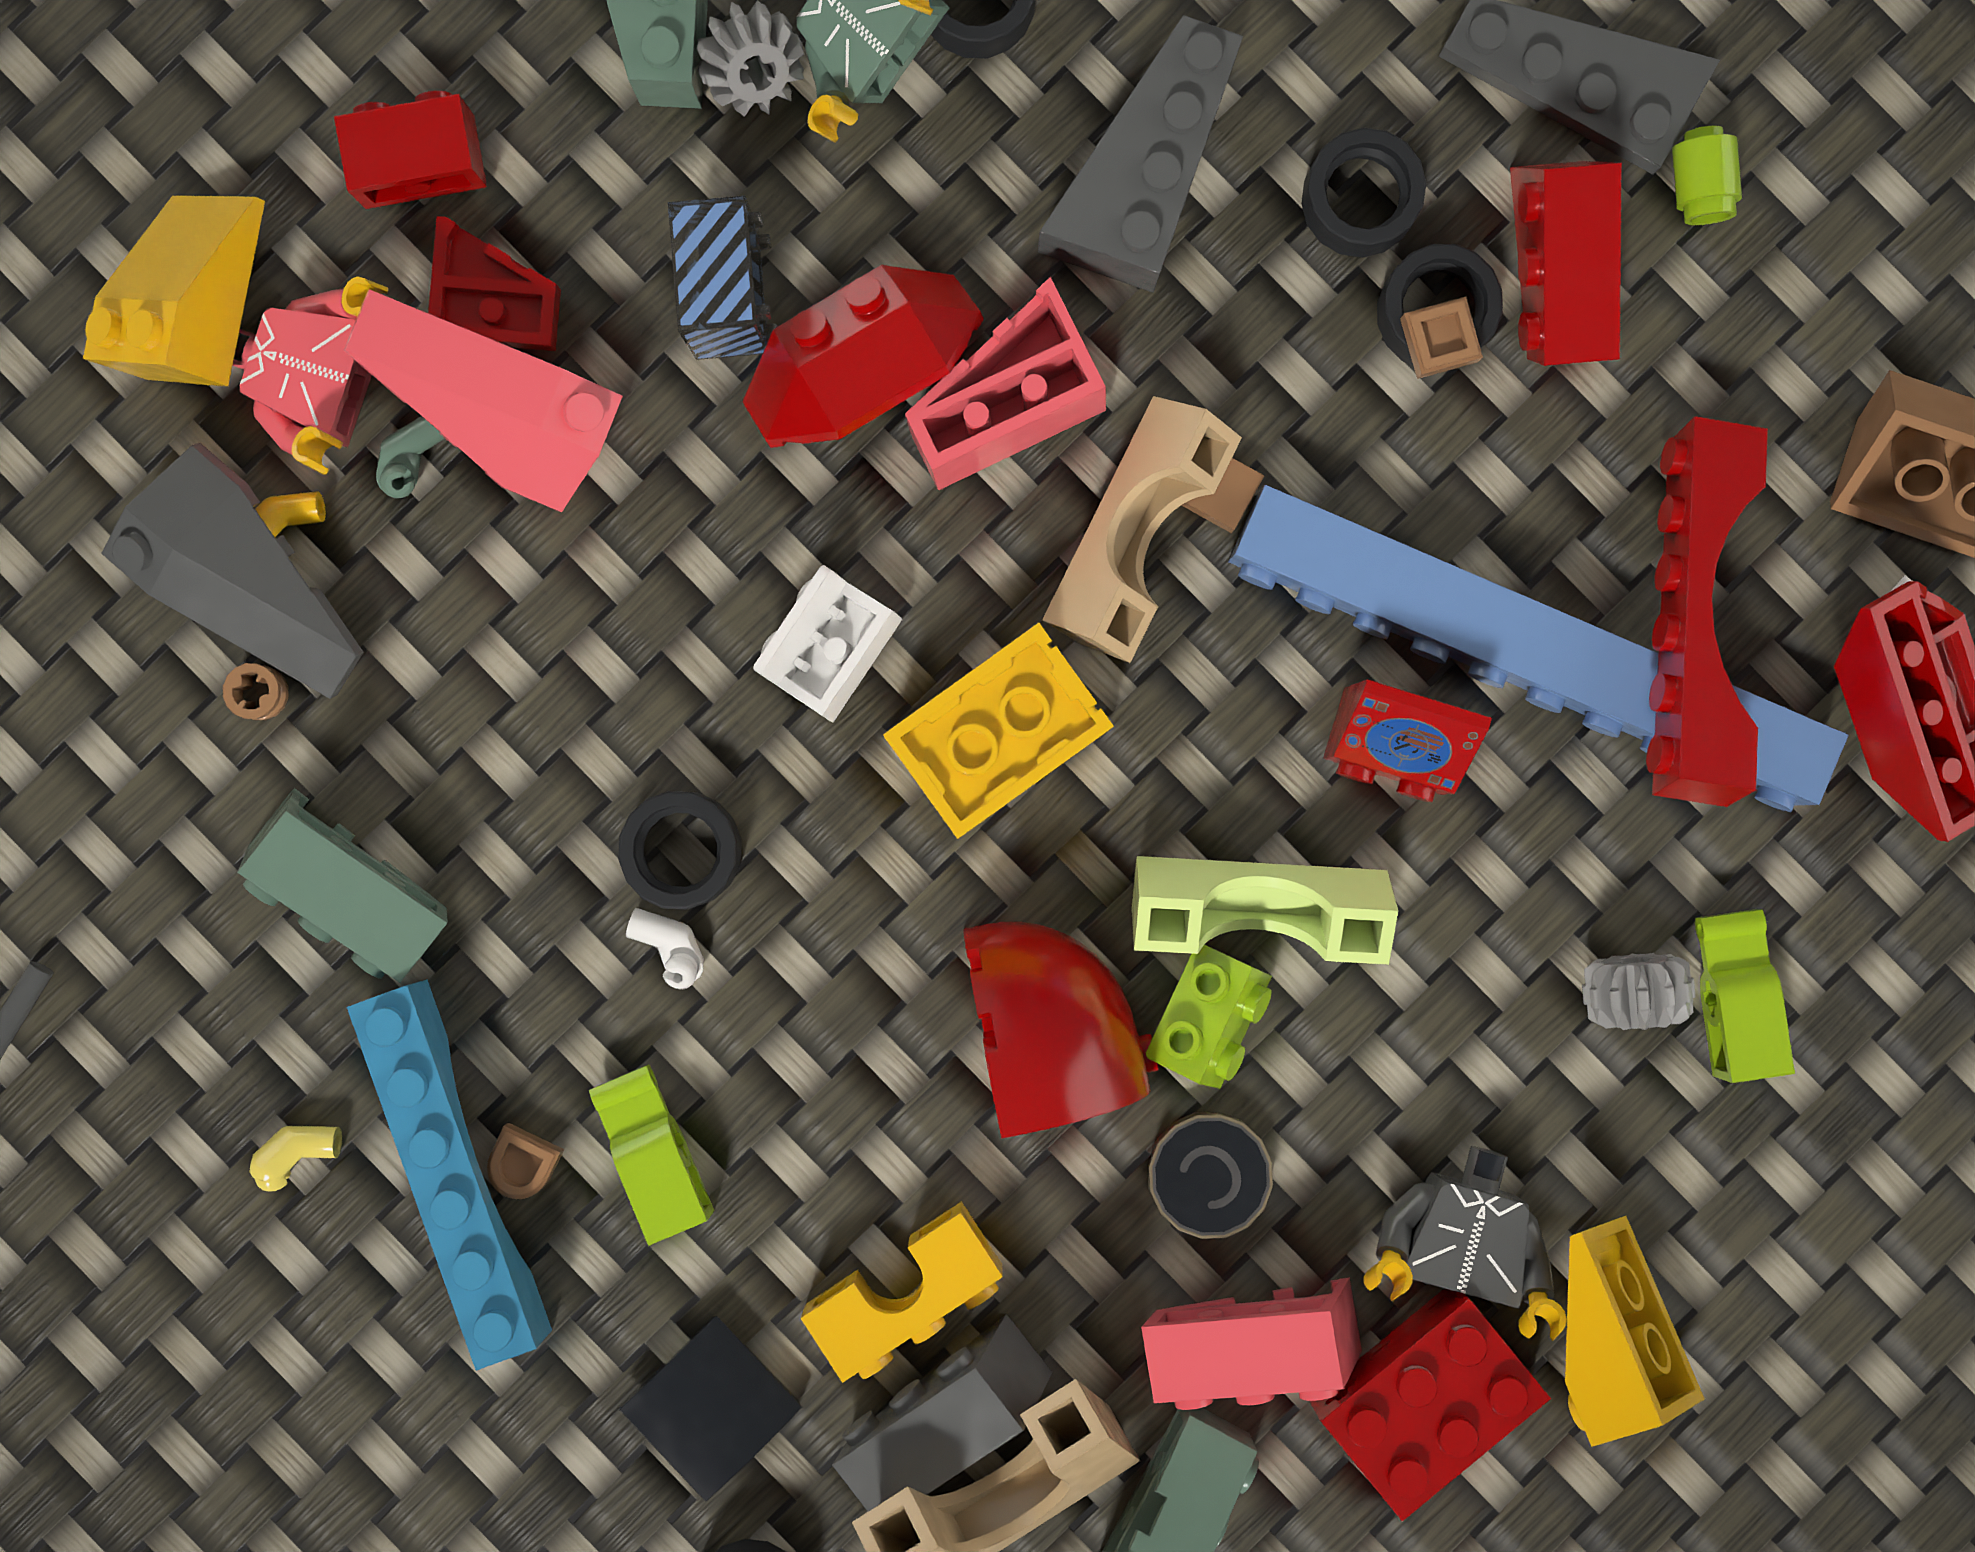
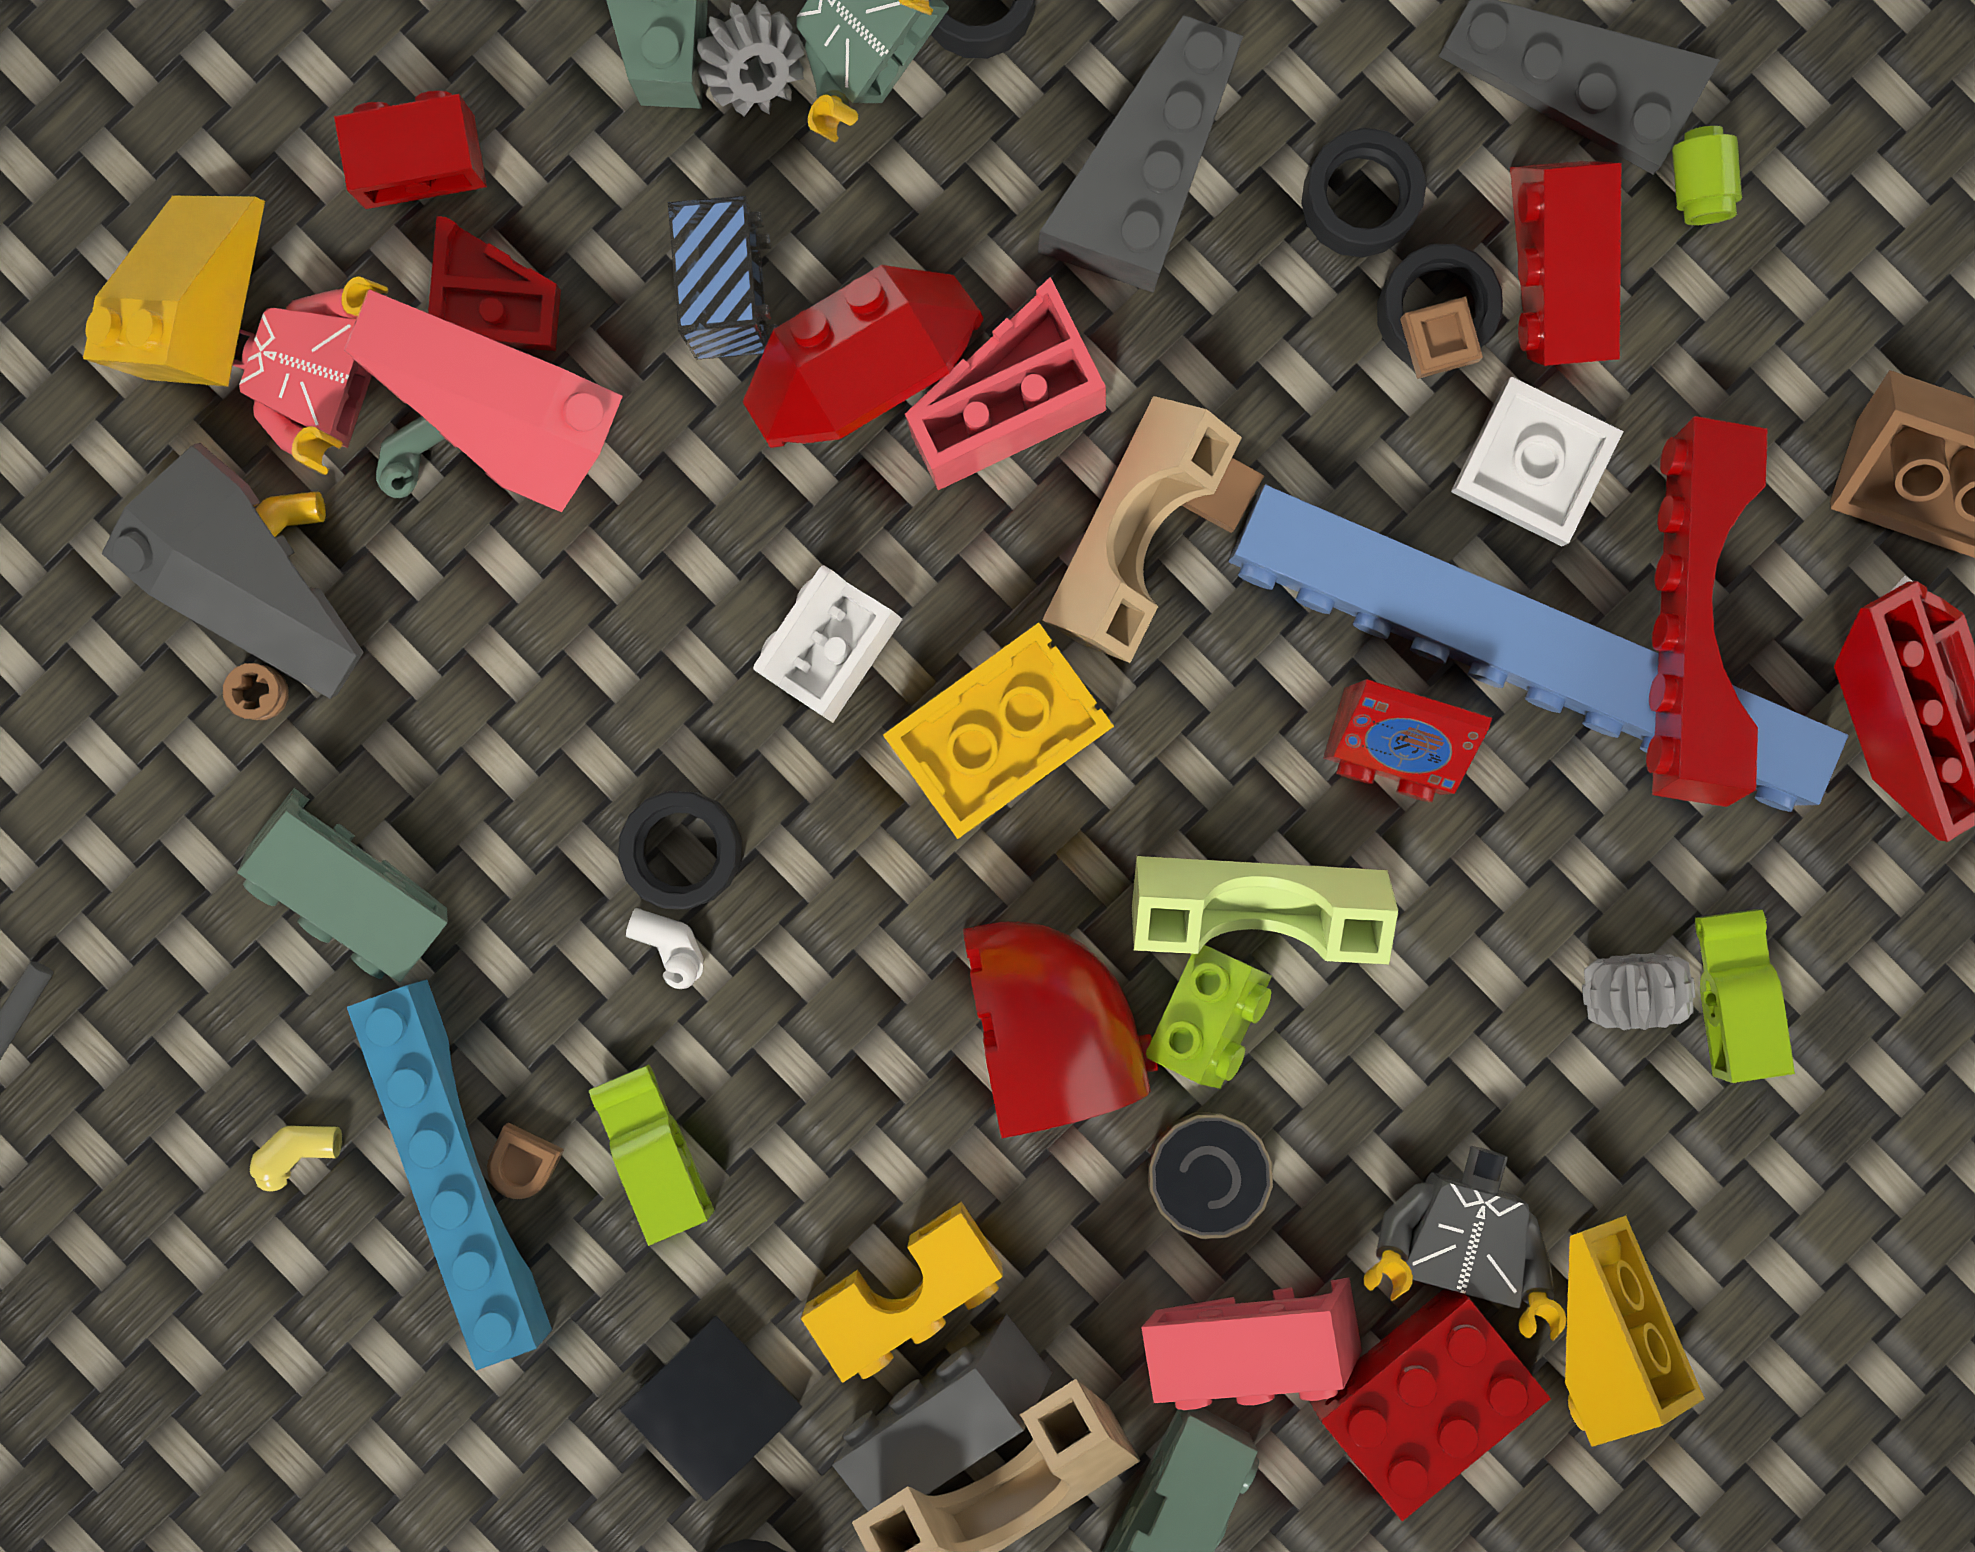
none -> white plate [1451,376,1624,546]

